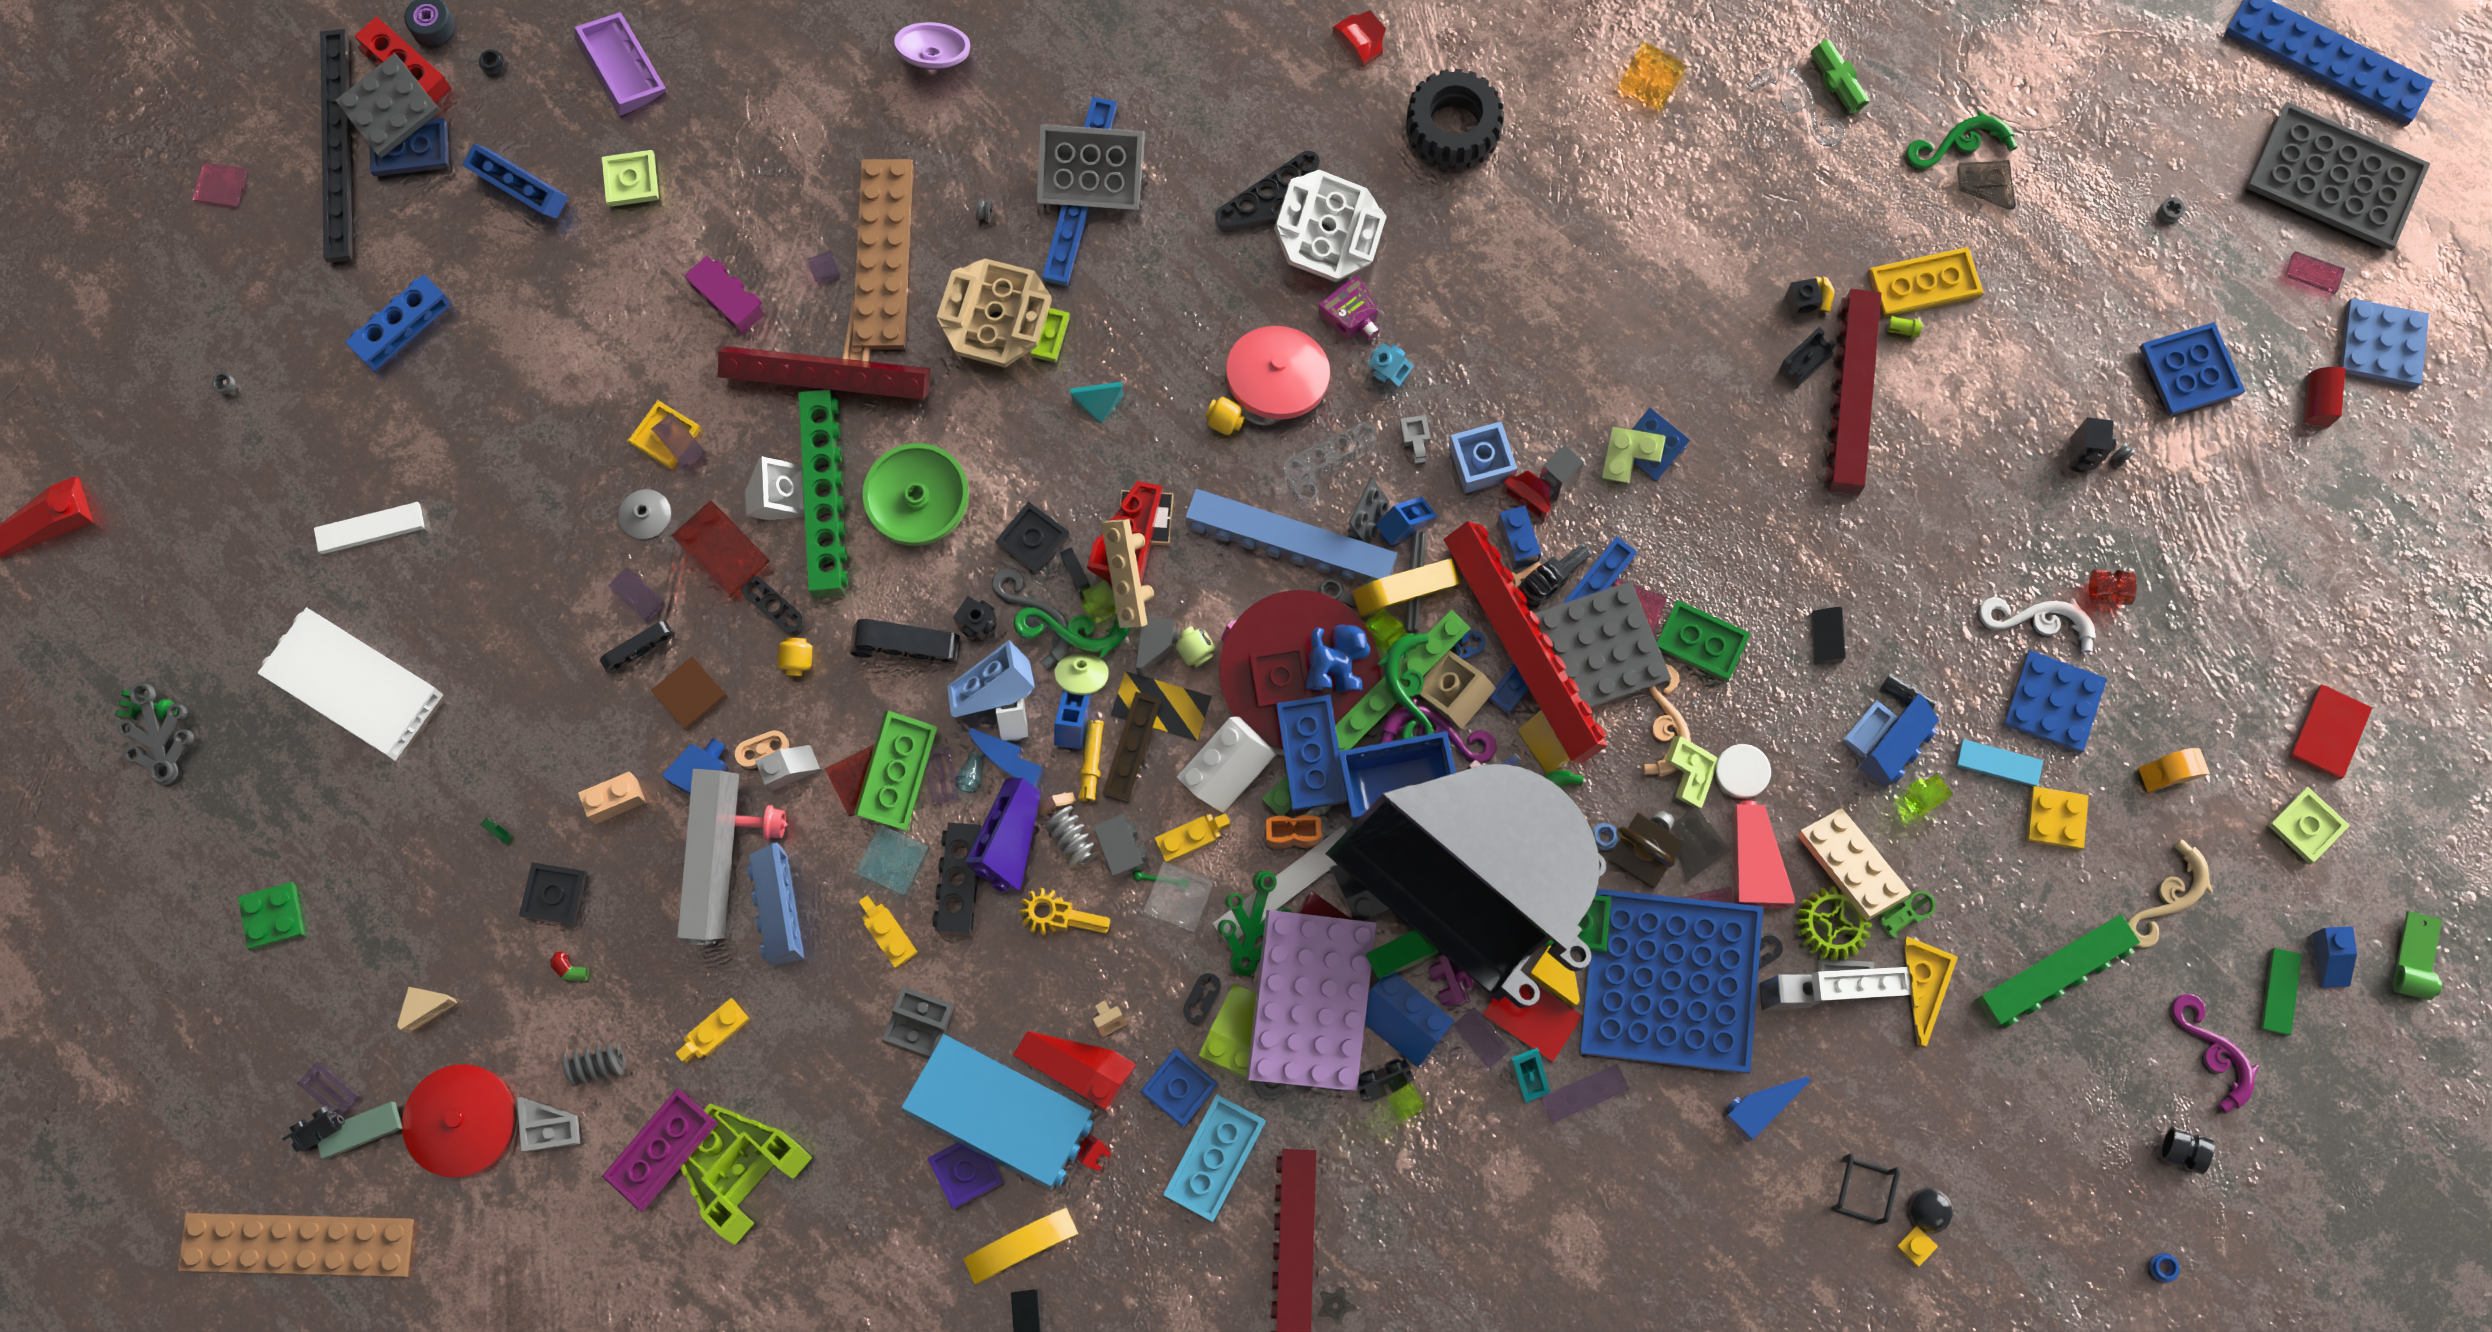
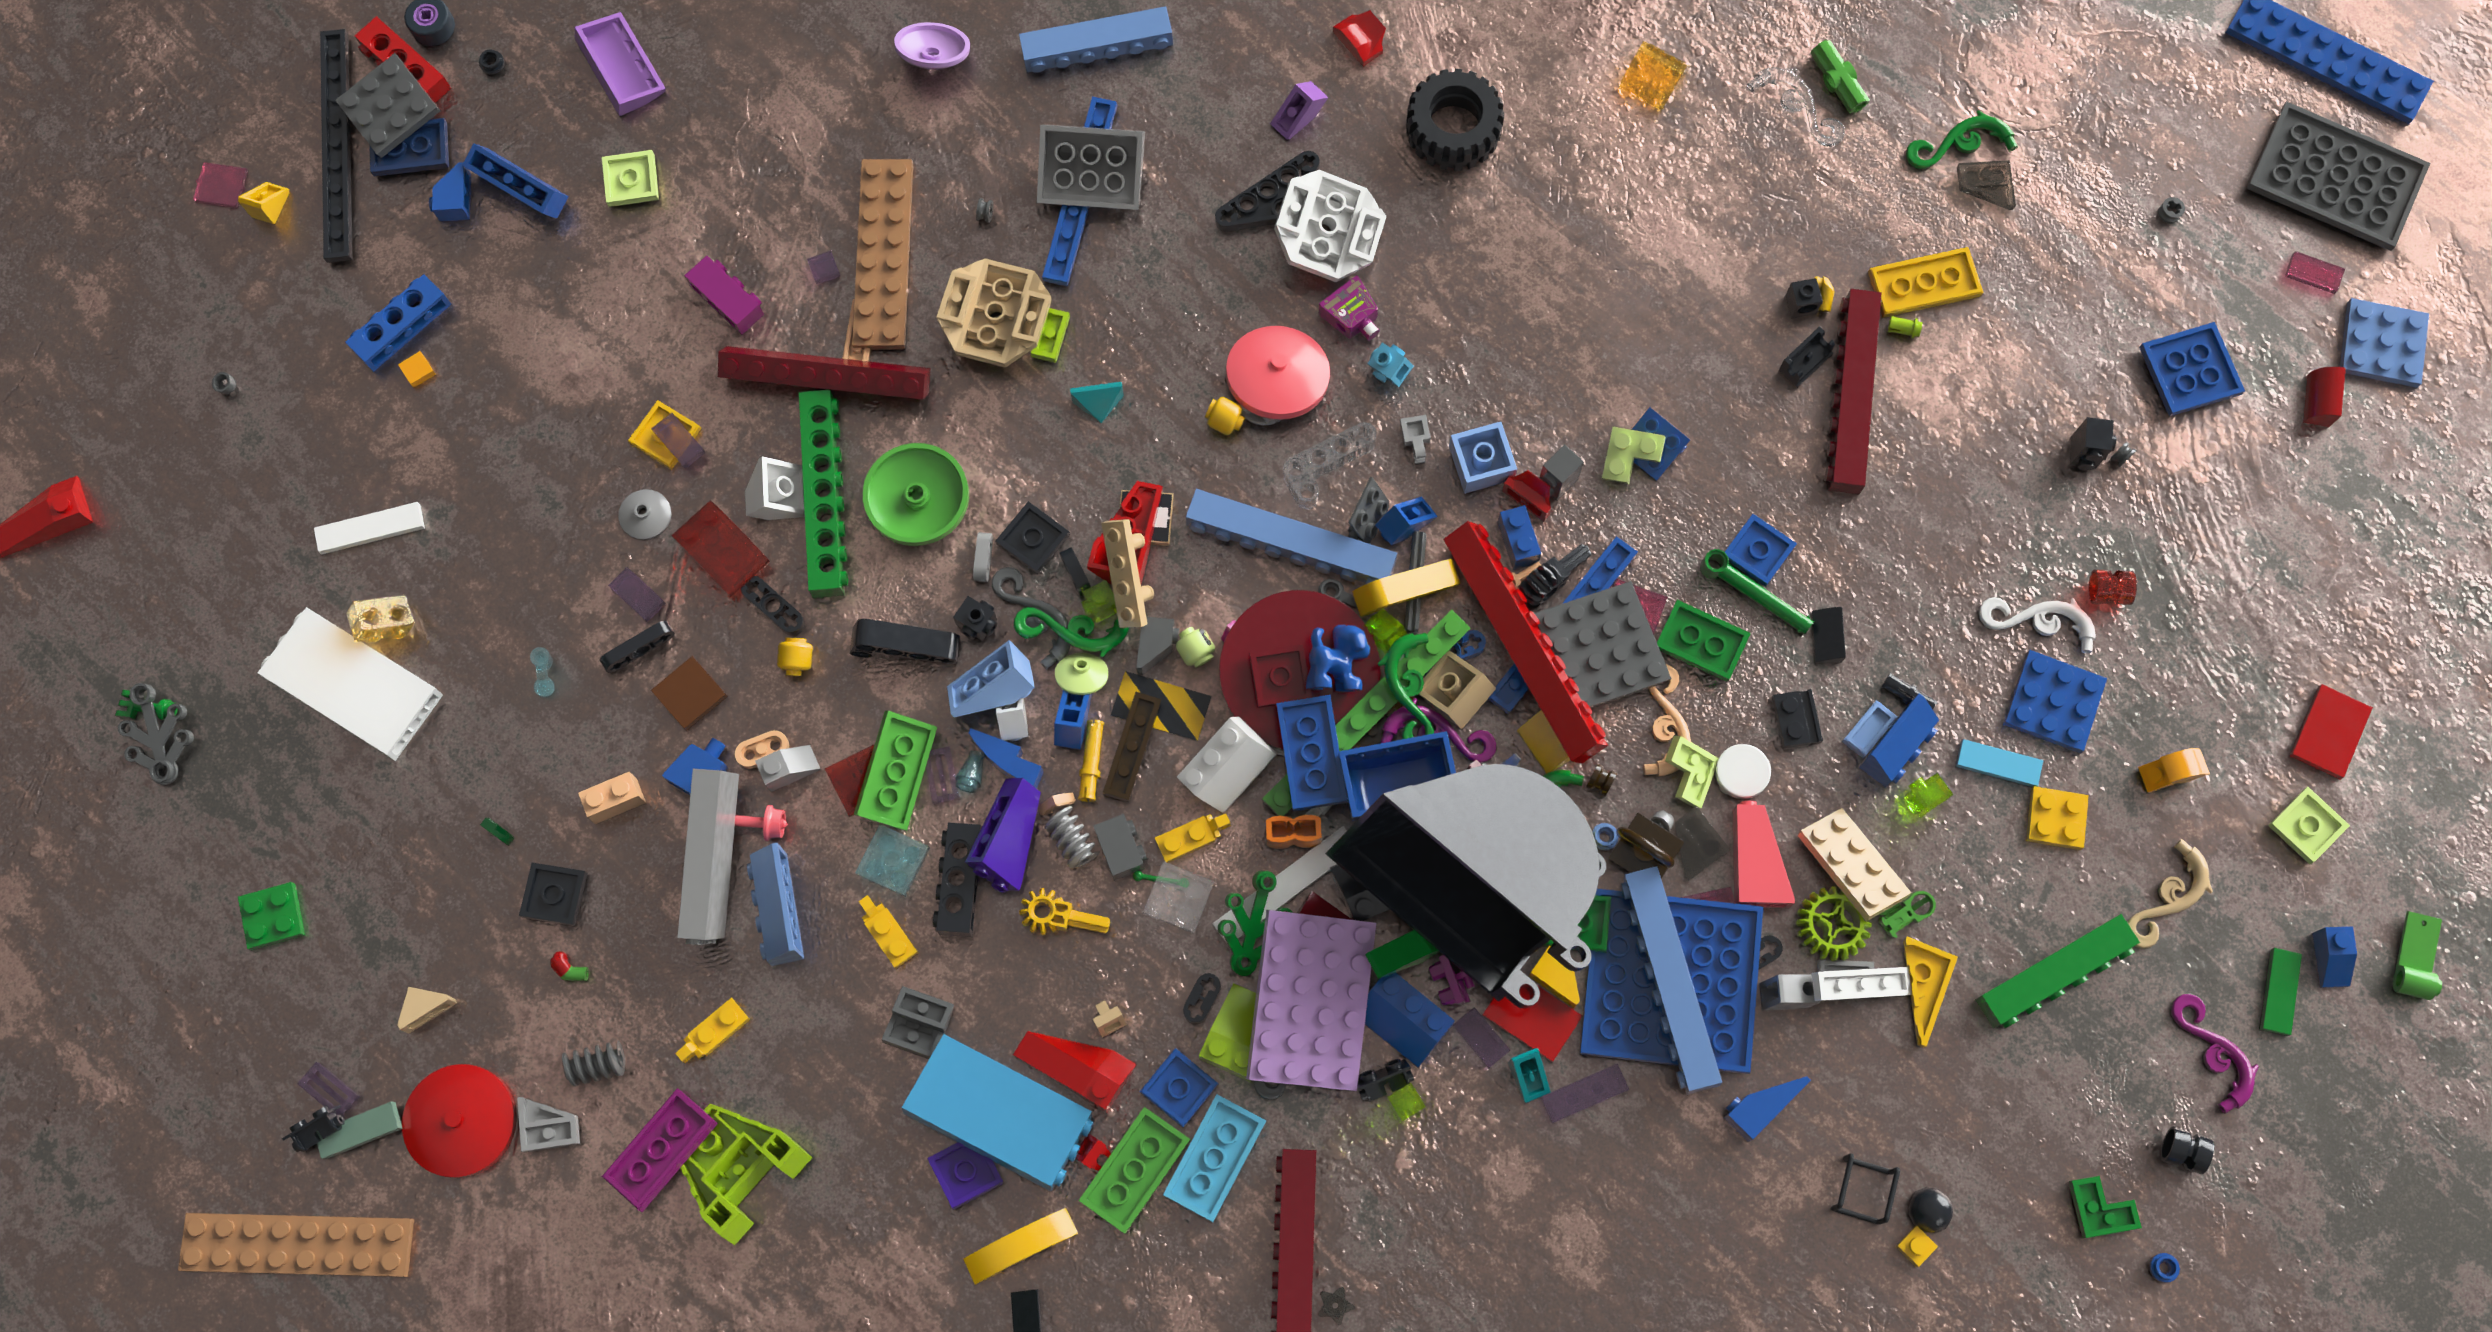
none -> yellow slope [238,182,289,225]
none -> clear yellow brick [346,595,415,643]
none -> light orange tile [398,351,436,388]
none -> blue slope [429,162,471,221]
none -> clear light blue plant [530,647,555,697]
none -> light grey beam [973,532,993,582]
none -> medium blue brick [1019,6,1173,73]
none -> bright green plate [1079,1107,1190,1234]
none -> medium lavender slope [1270,81,1328,140]
none -> dark brown wheel [1586,763,1617,797]
none -> medium blue brick [1620,866,1722,1095]
none -> green piece [1700,549,1814,635]
none -> blue plate [1725,514,1797,587]
none -> black plate [1772,689,1823,749]
none -> green plate [2069,1176,2142,1239]

